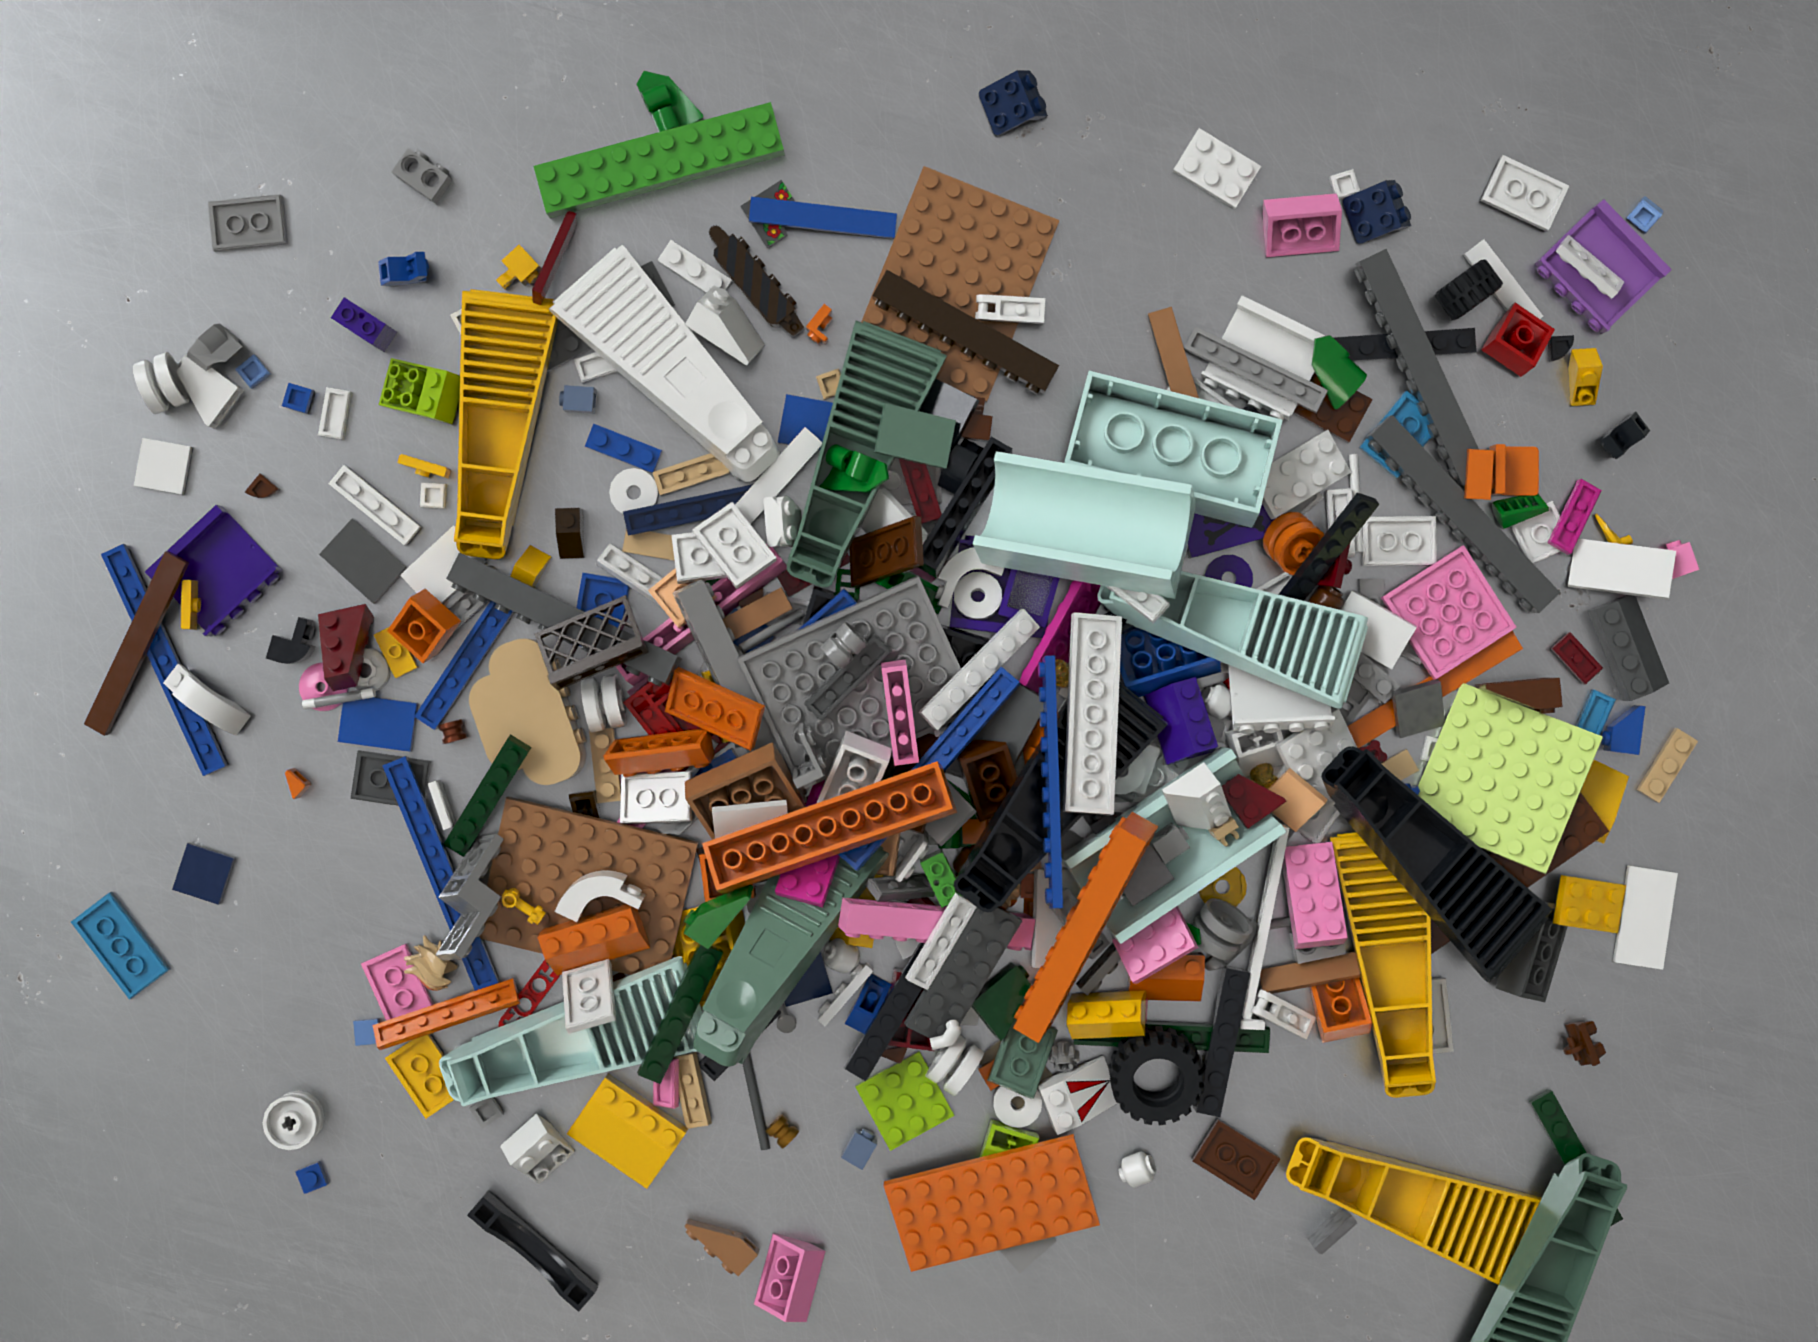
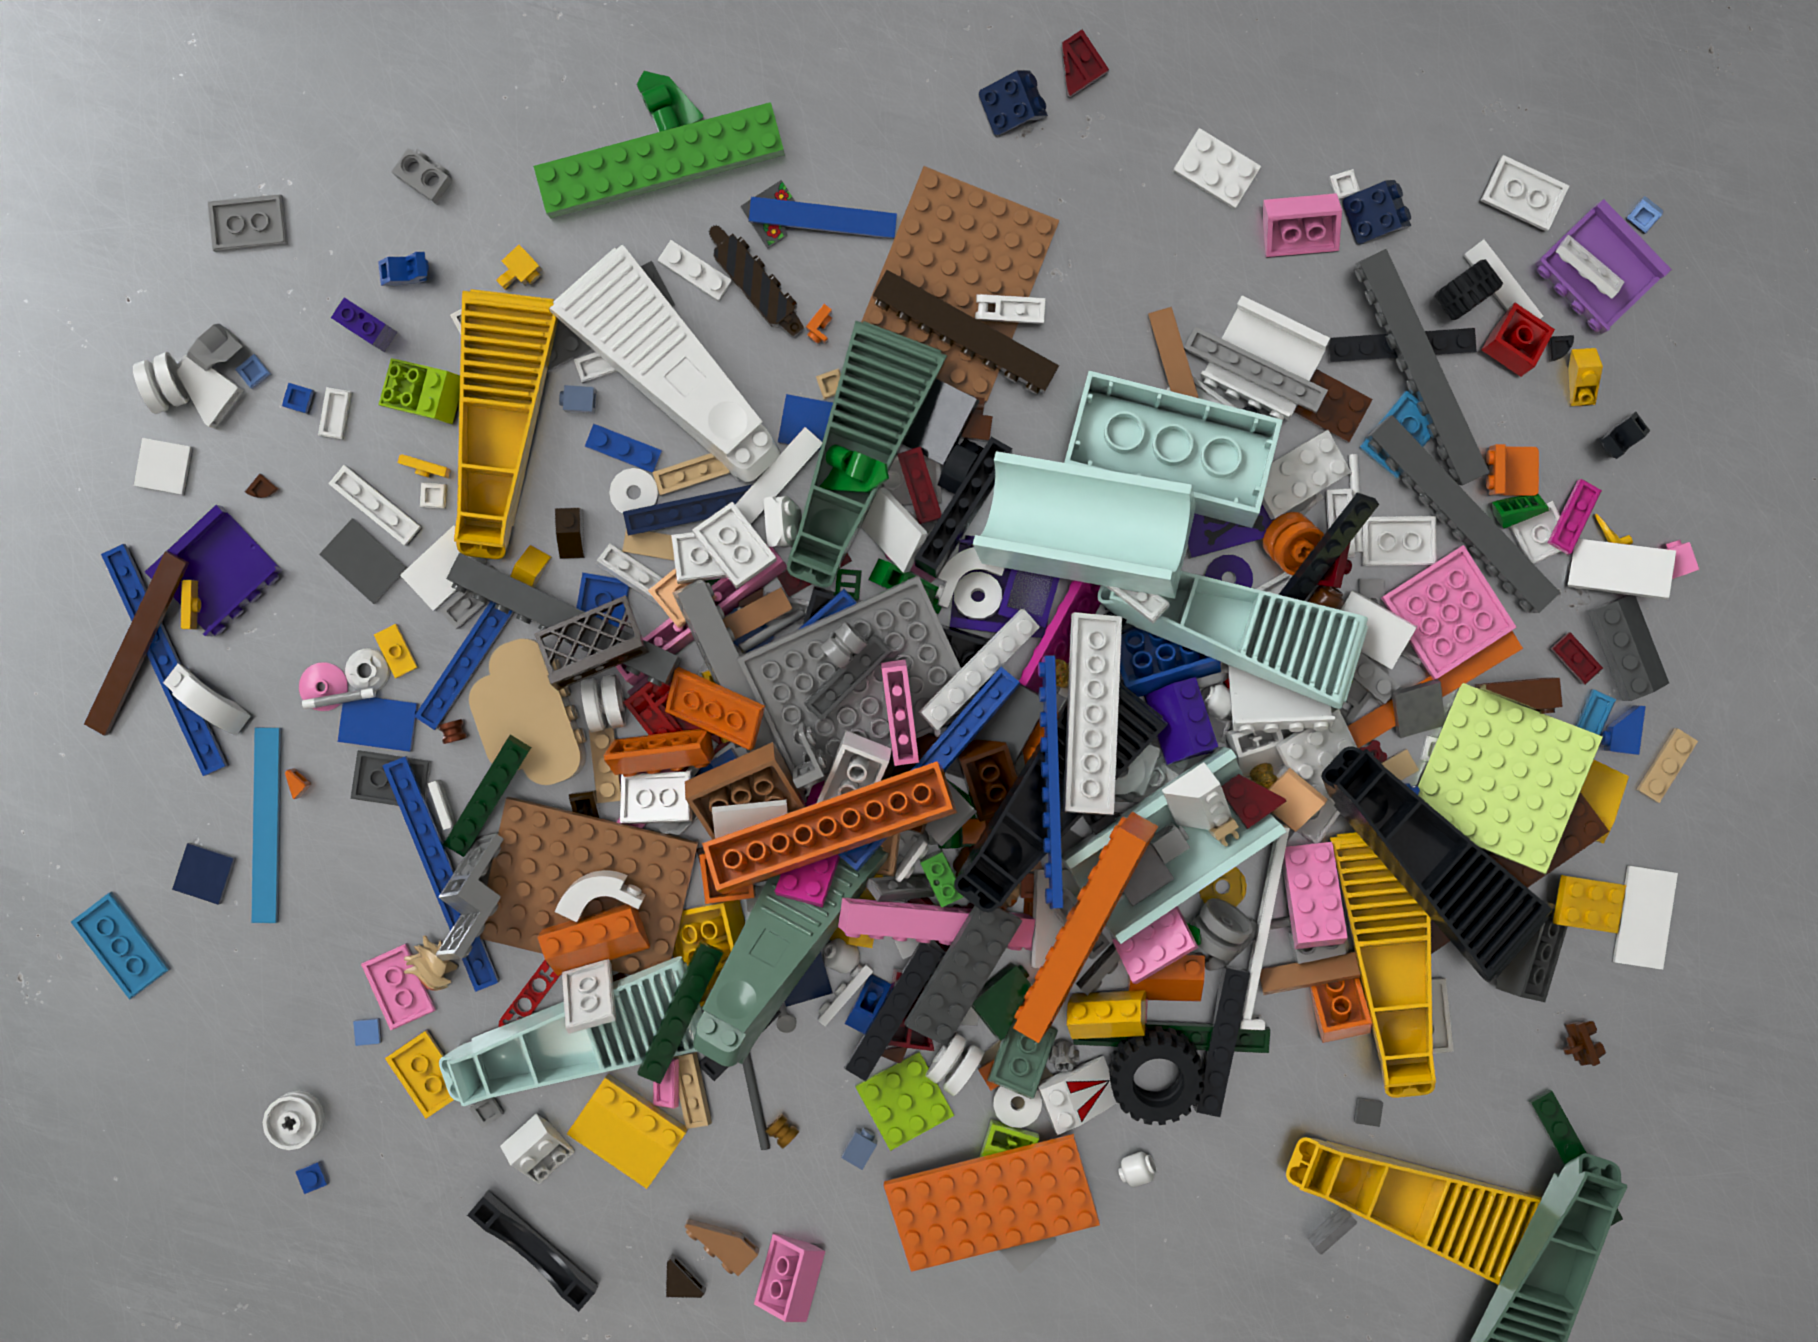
black brick [266,617,316,664] -> none
dark red wedge [318,604,374,691] -> none
orange plate [372,978,520,1050] -> none
orange brick [387,589,461,663] -> none
yellow bar [501,888,546,925] -> none
dark red tile [532,211,577,305] -> none
green slope [684,885,753,949] -> none
white slope [685,285,765,366] -> none
reddish brown tile [849,516,924,588] -> none
sand green tile [874,403,956,469] -> none
white tile [905,892,977,990] -> none
white arm [930,1020,961,1050] -> none
reddish brown plate [1192,1119,1280,1200] -> none
white plate [1251,990,1316,1040] -> none
green panel [1311,335,1367,409] -> none
orange tile [1464,449,1494,500] -> none
none -> dark azure tile [251,727,281,923]
none -> dark brown slope [666,1254,706,1298]
none -> dark red wing [1062,29,1109,98]
none -> dark grey tile [1354,1098,1383,1127]

